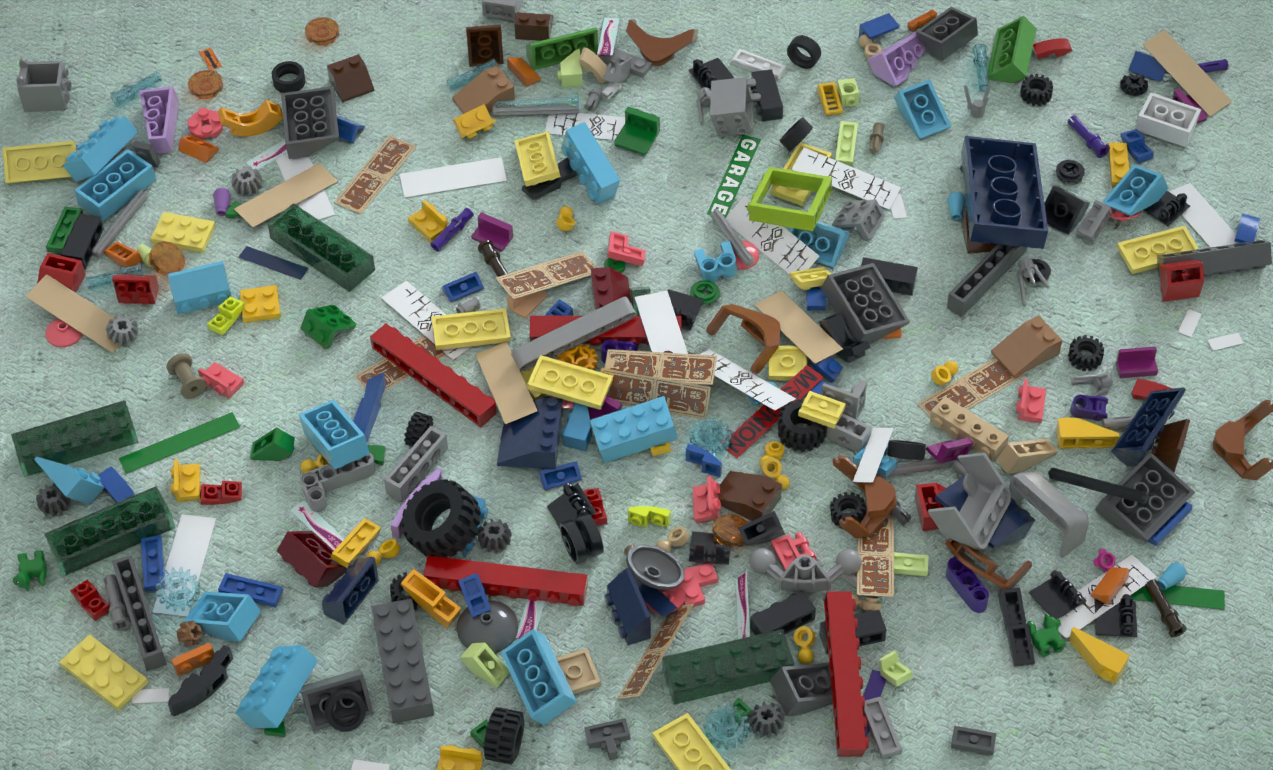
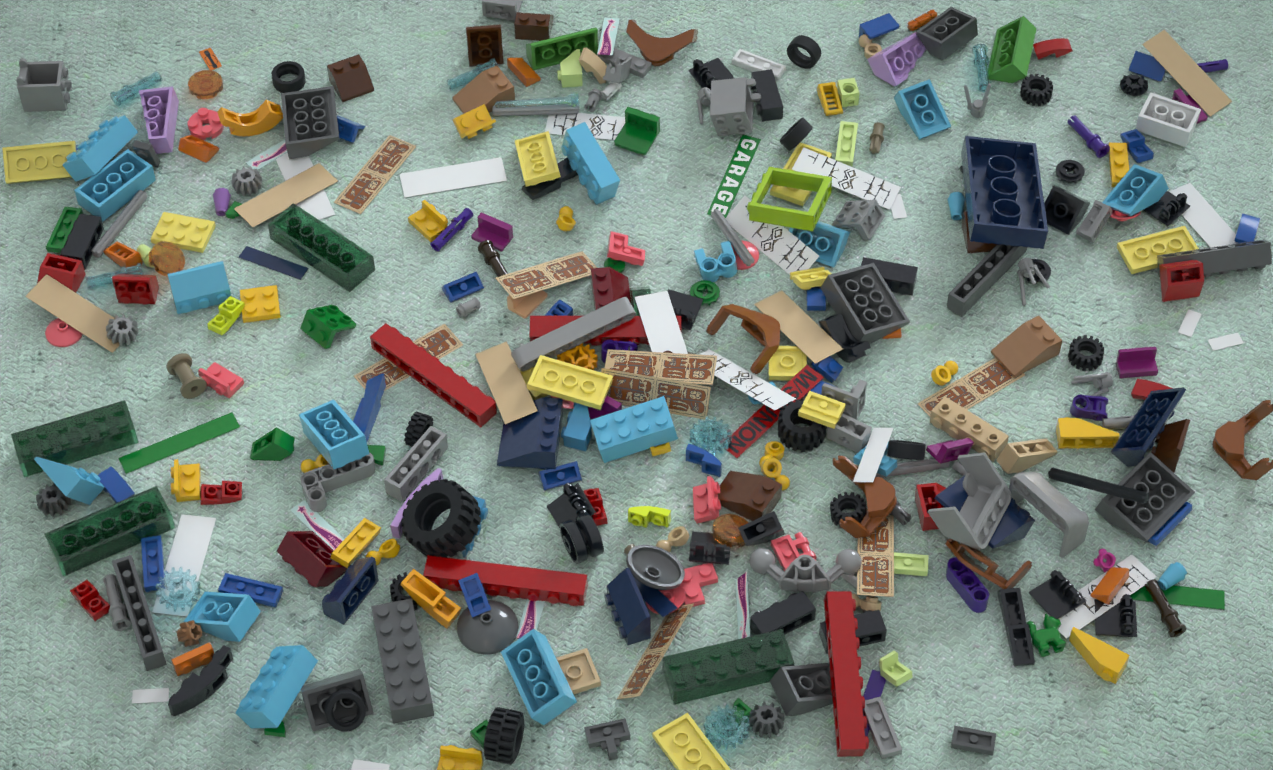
green animal [13,550,47,592] -> none
light yellow plate [60,634,148,711] -> none
clear orange tile [305,17,339,46] -> none
white sticker [381,281,472,360] -> none
light yellow plate [431,308,511,350] -> none
yellowish green slope [460,643,510,687] -> none
dark grey gear [477,519,512,553] -> none
yellow plate [794,626,816,664] -> none
coral bracket [1015,379,1046,423] -> none

